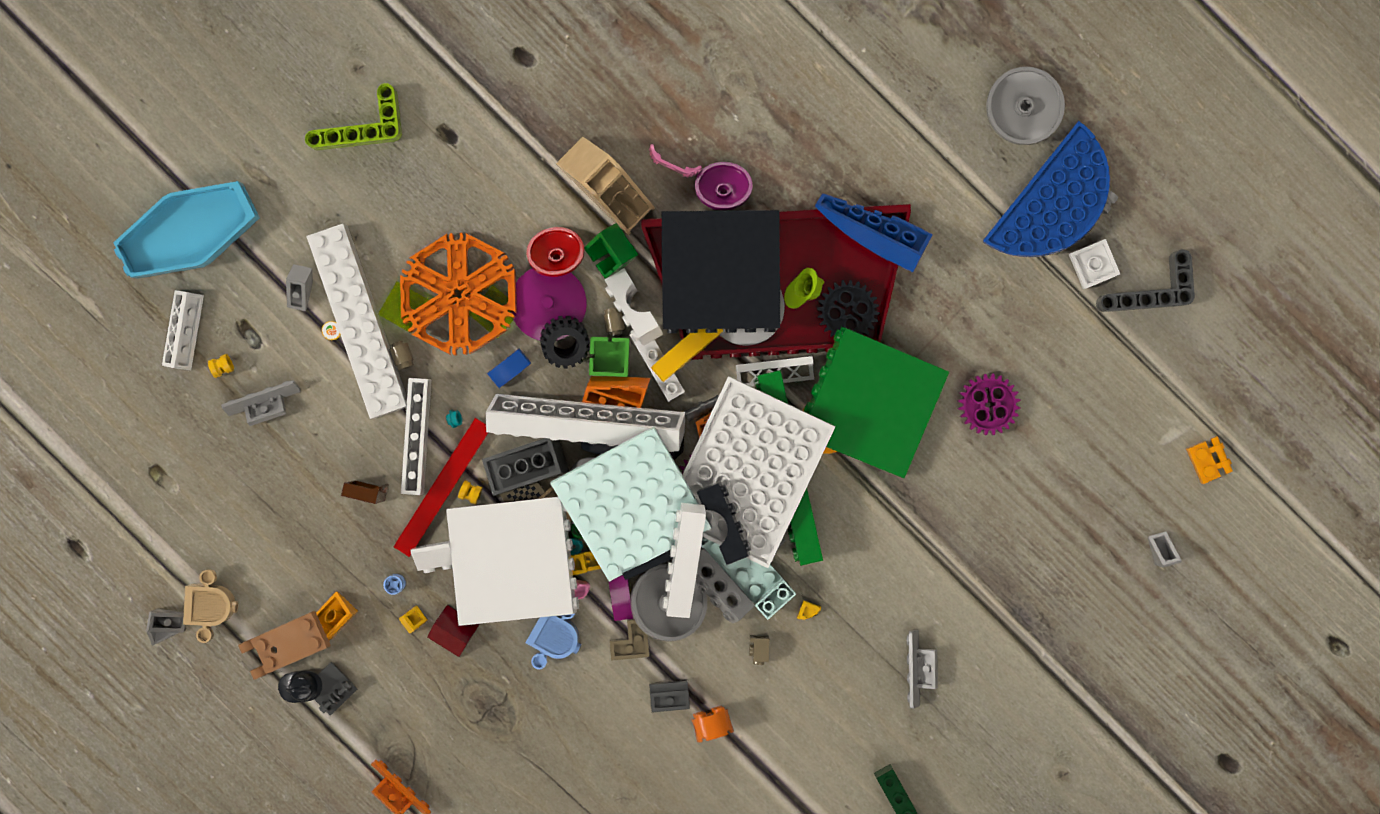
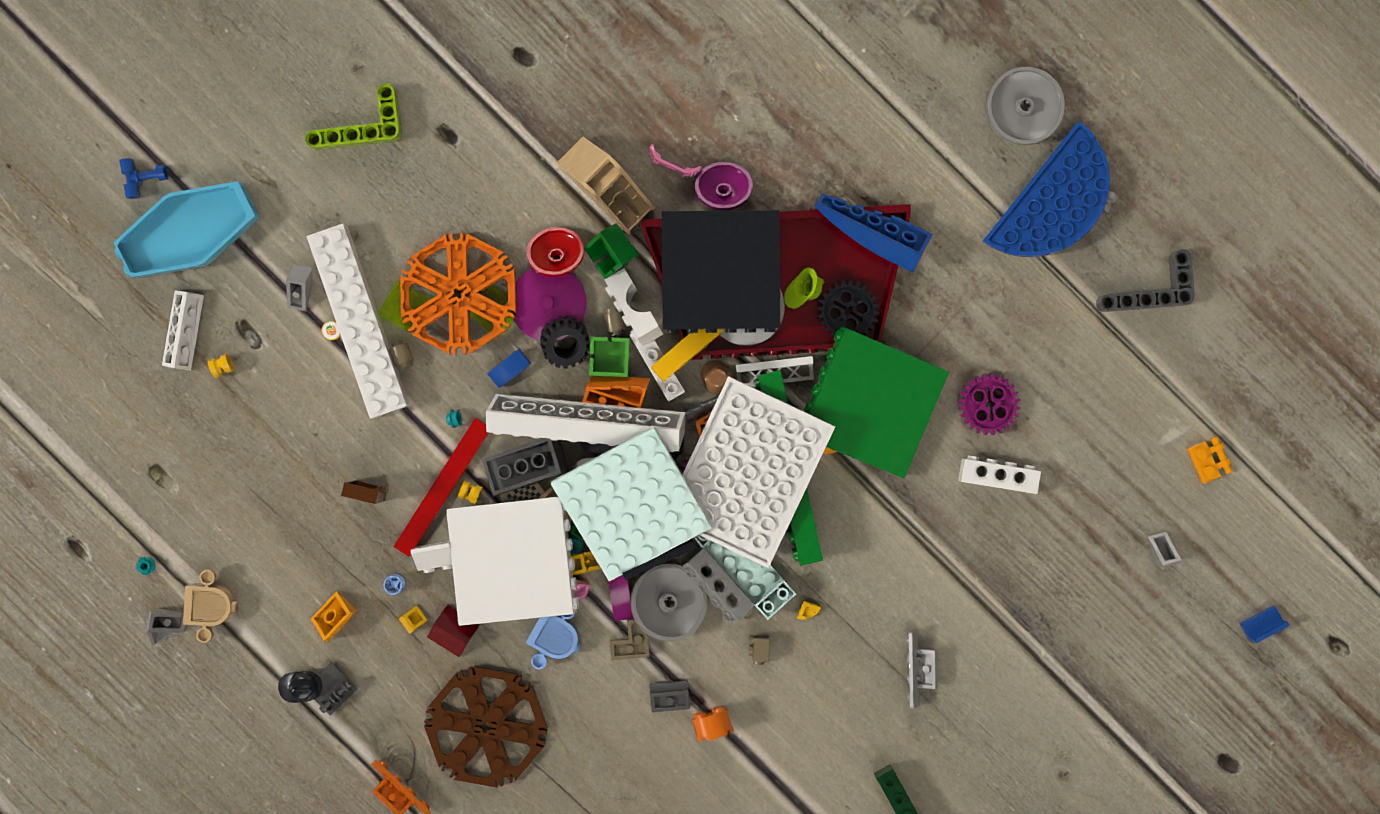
light grey bracket [221,380,301,426] -> none
medium nougat hinge [238,611,331,680] -> none
white brick [401,378,432,495] -> none
white brick [662,503,706,618] -> none
black arch [697,481,751,565] -> none
white plate [1069,239,1120,289] -> none
none -> blue bar [119,158,168,199]
none -> teal plate [136,557,156,575]
none -> reddish brown plate [424,666,548,788]
none -> medium nougat hat [700,361,735,395]
none -> white brick [958,456,1041,494]
none -> blue panel [1239,606,1290,643]

